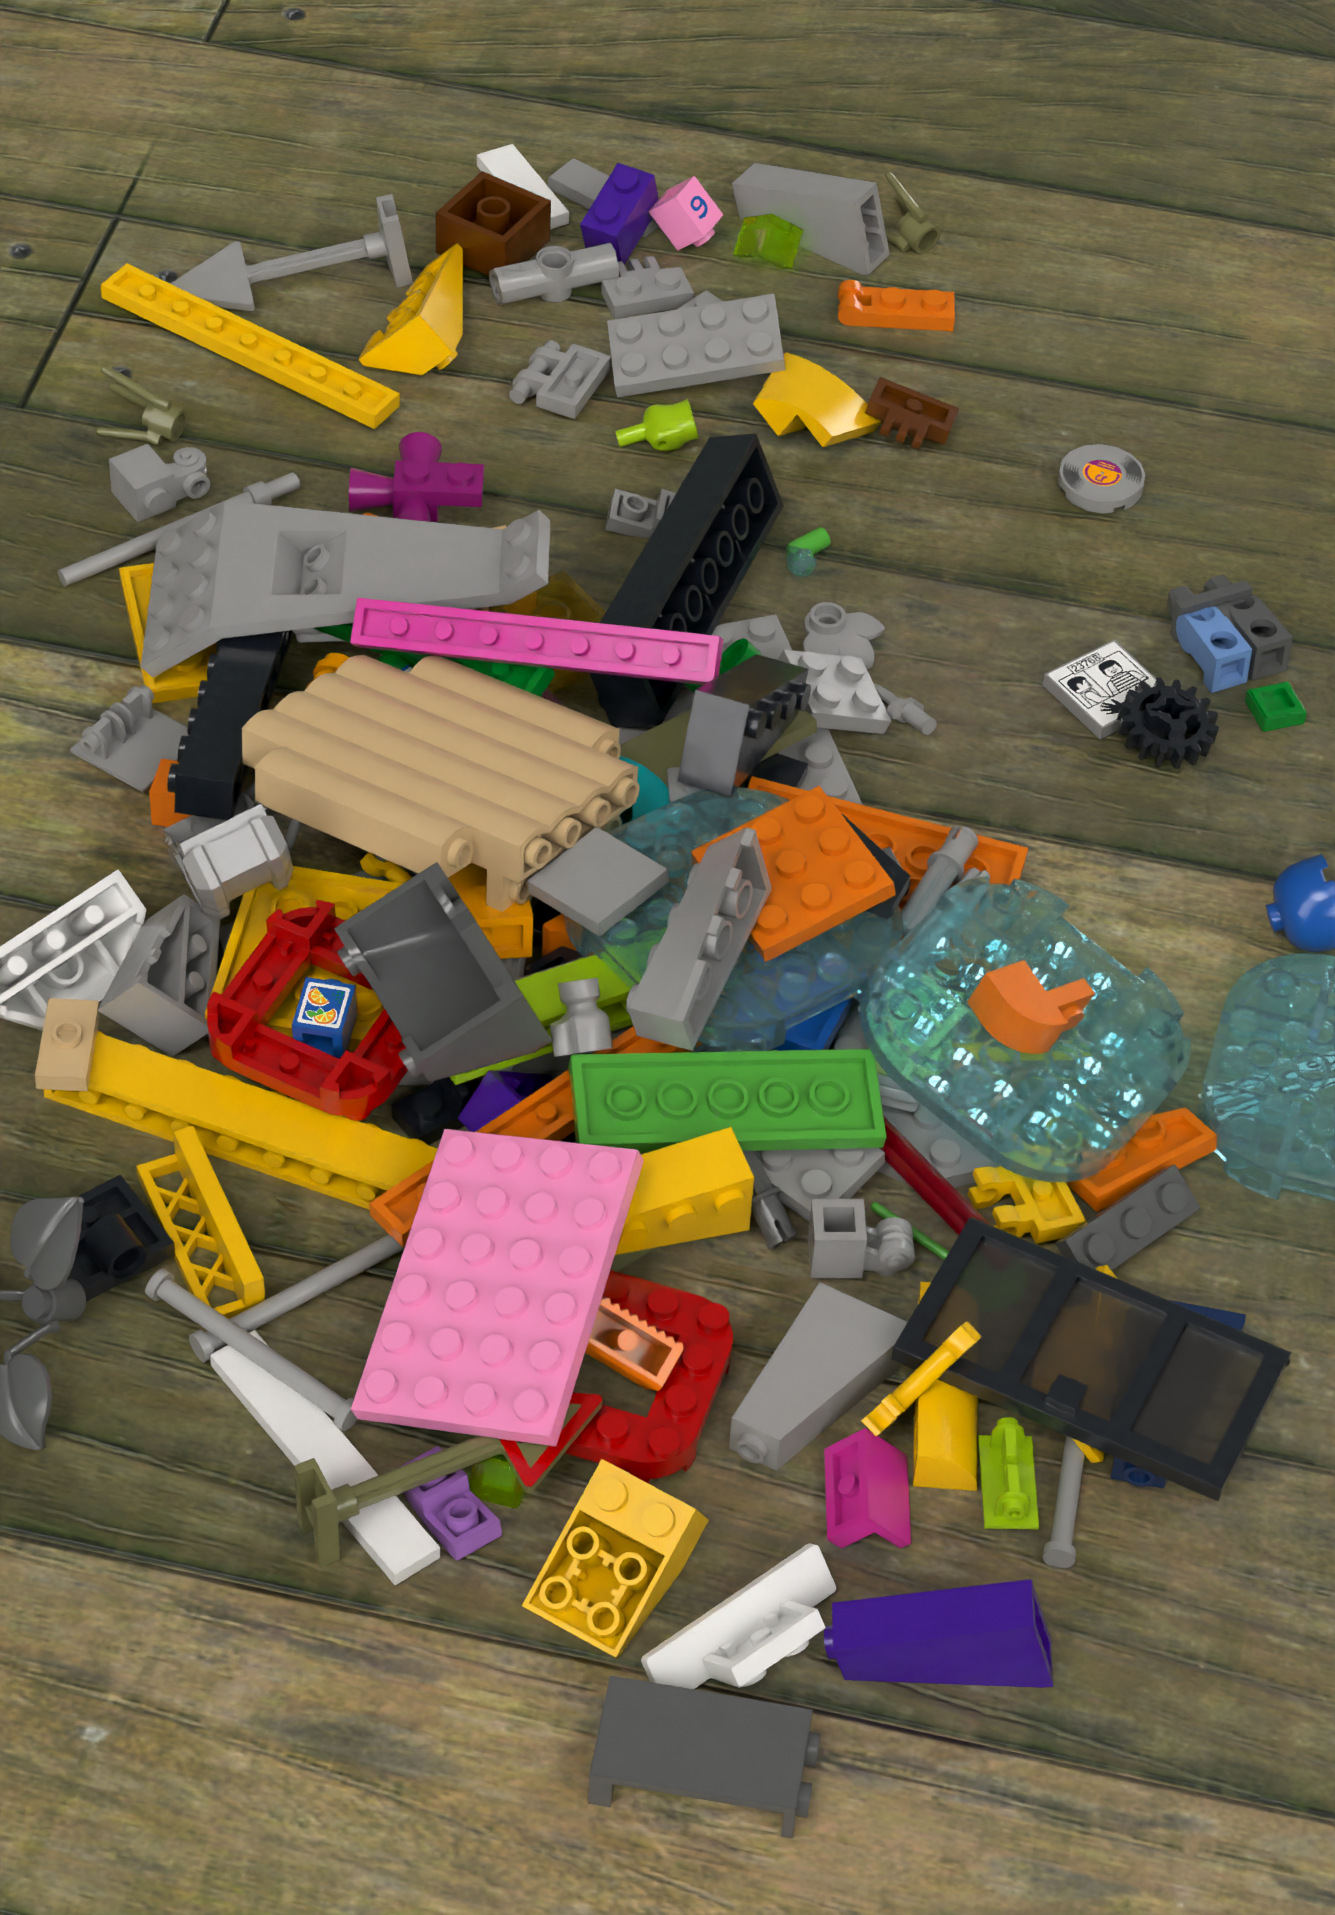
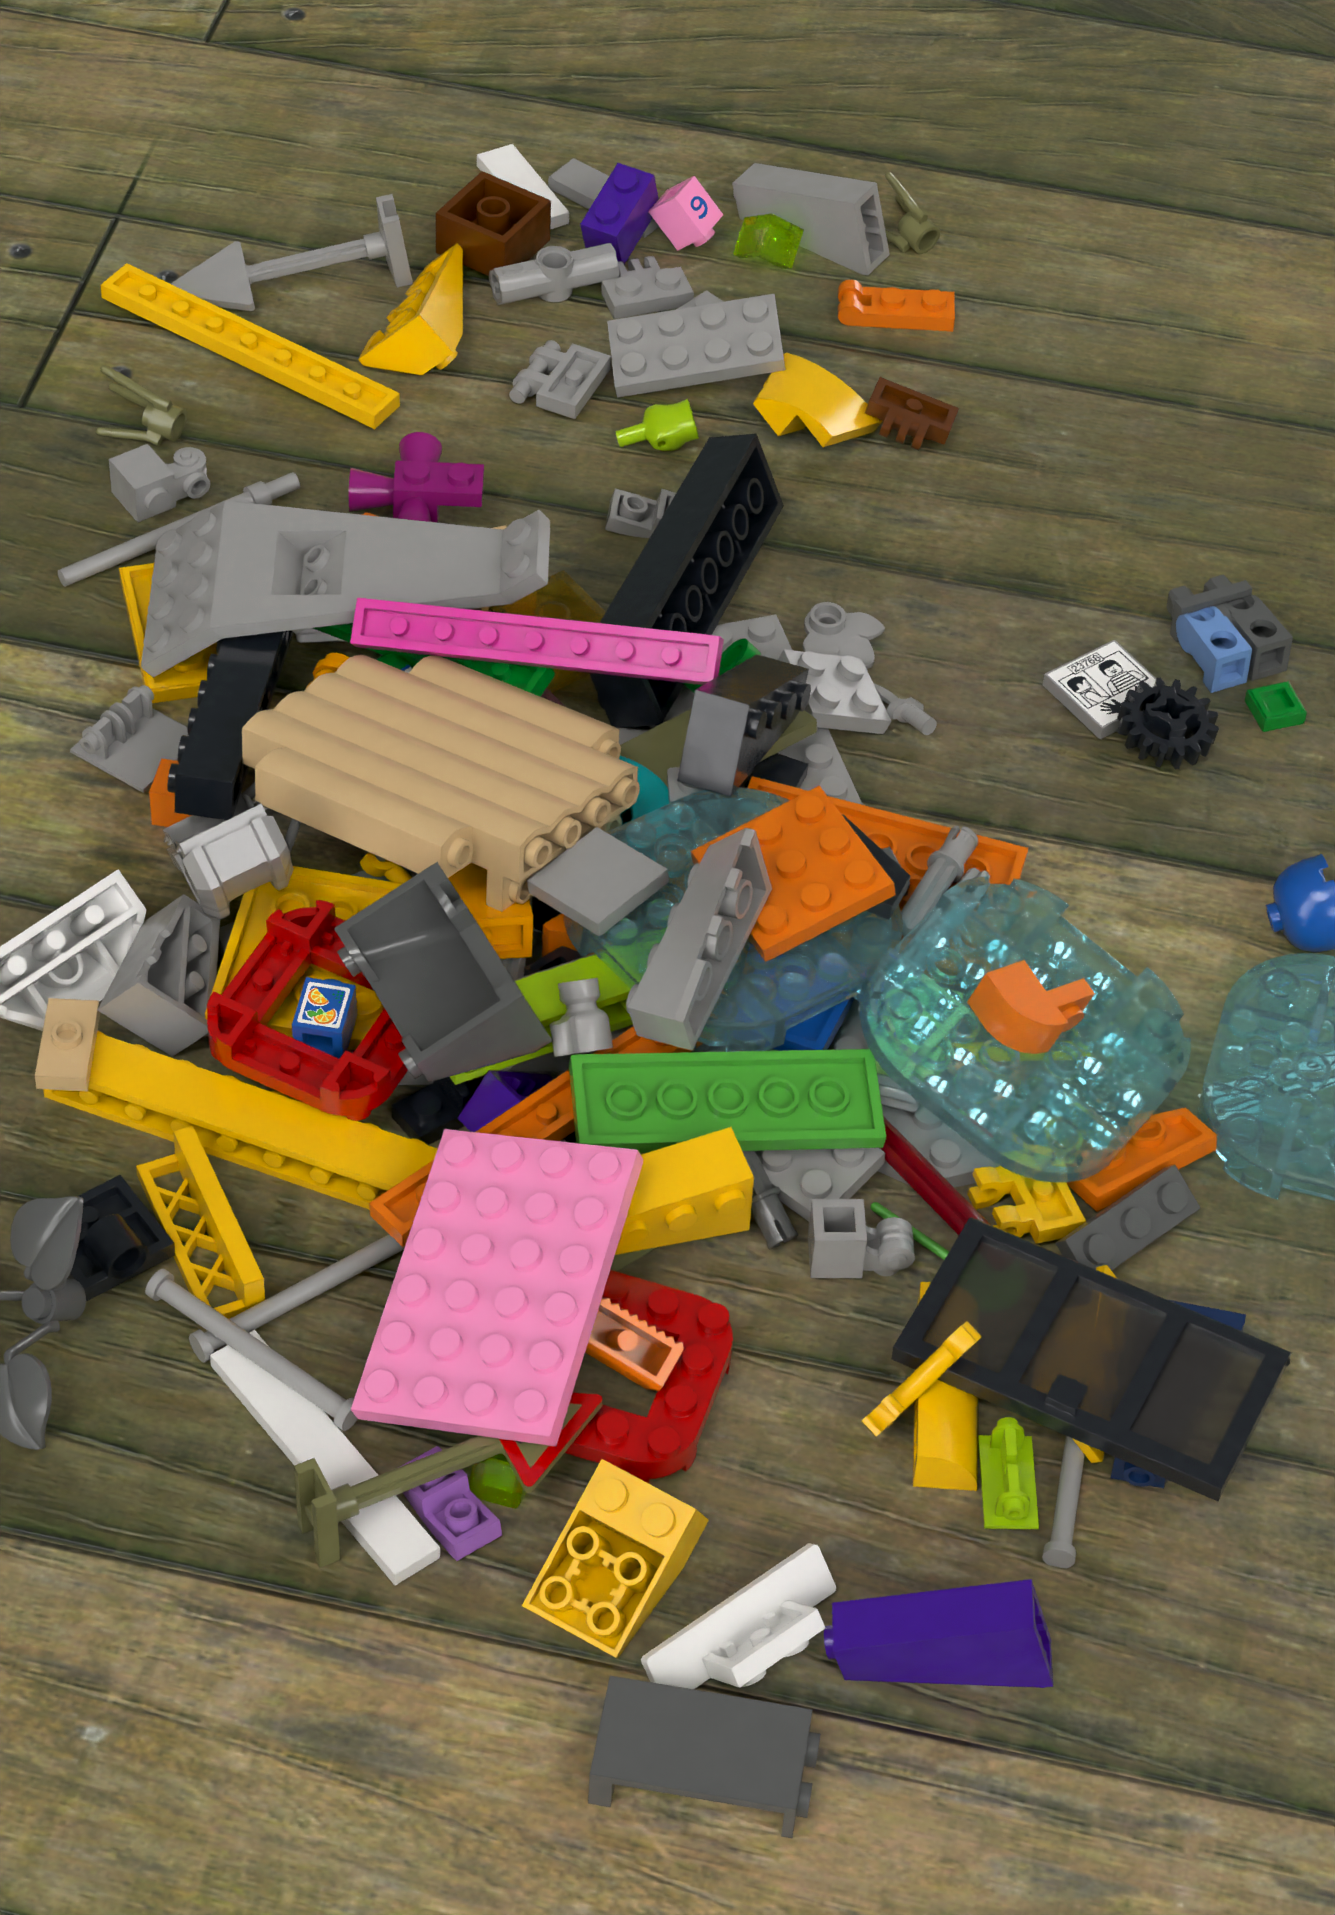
light grey slope [729,1282,907,1471] -> none
arm [786,527,831,577] -> none
dark pink panel [824,1428,911,1549] -> none
light grey tile [1057,444,1146,514] -> none

